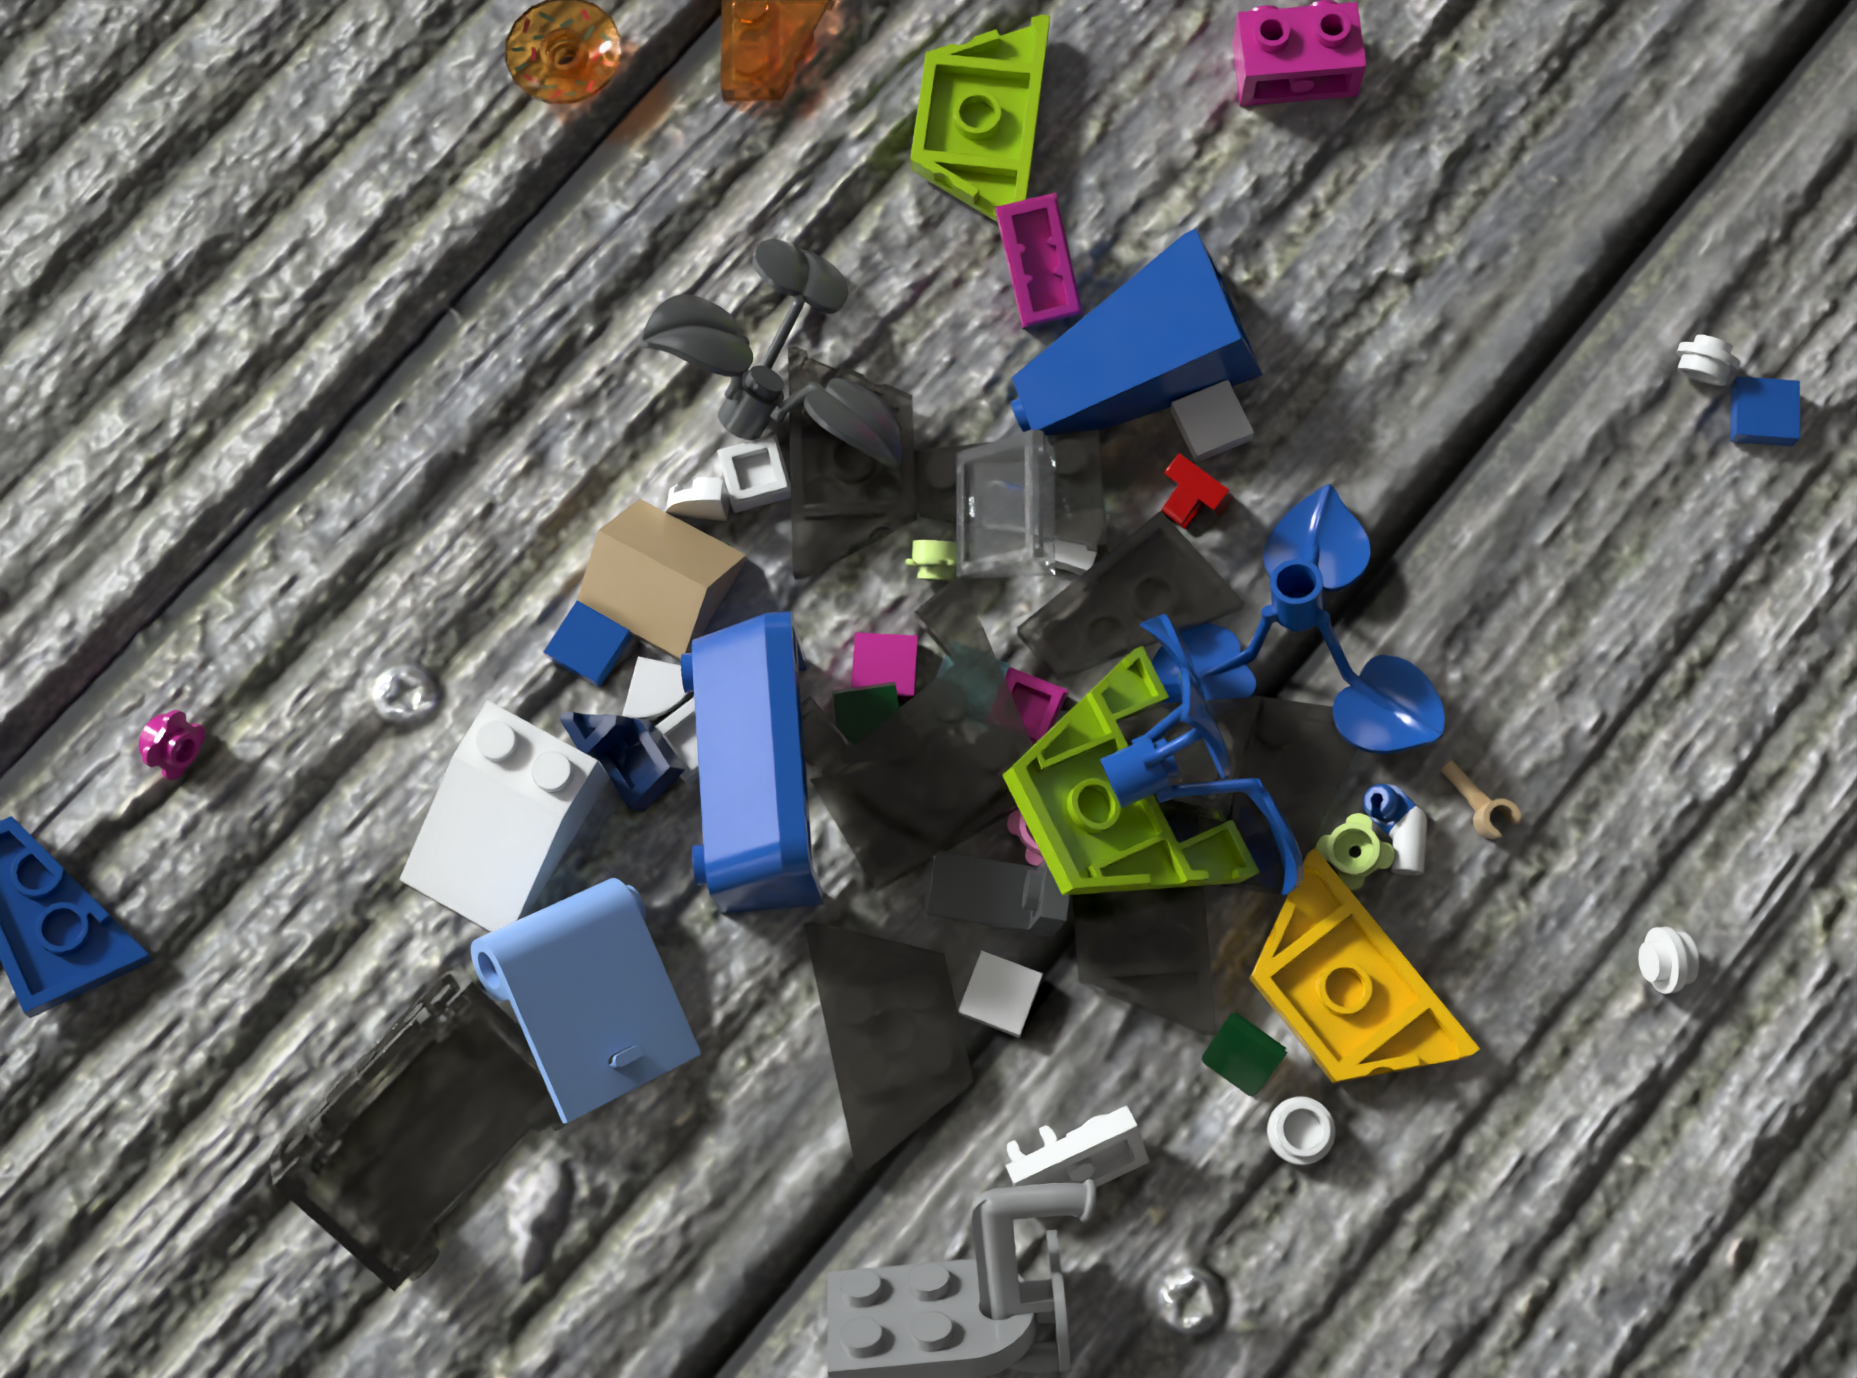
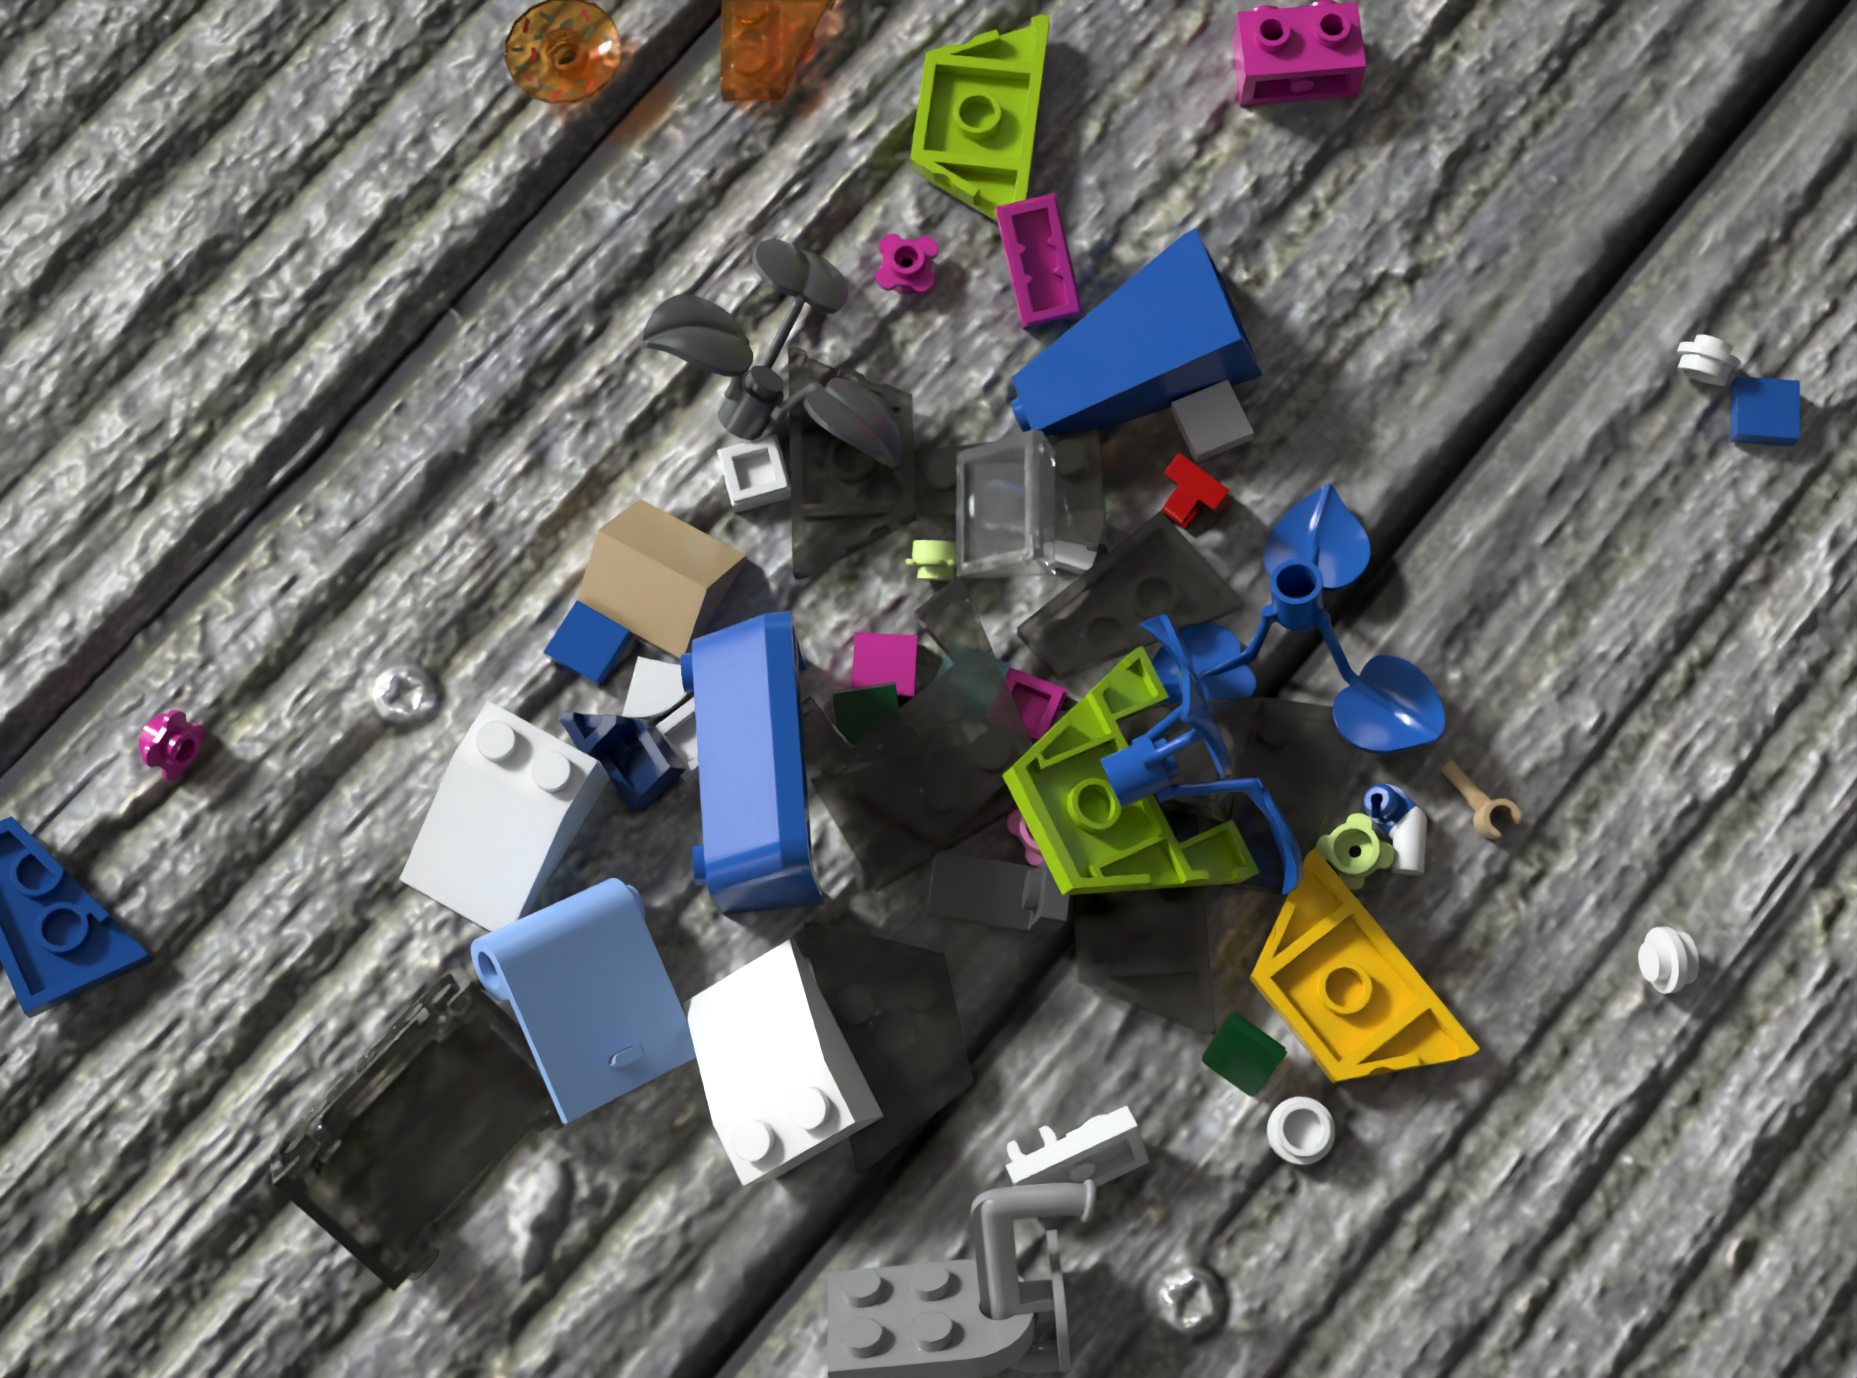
white tile [666,477,730,521] -> none
white tile [958,950,1043,1038] -> none
none -> white slope [683,939,884,1186]
none -> dark pink plate [875,233,939,295]

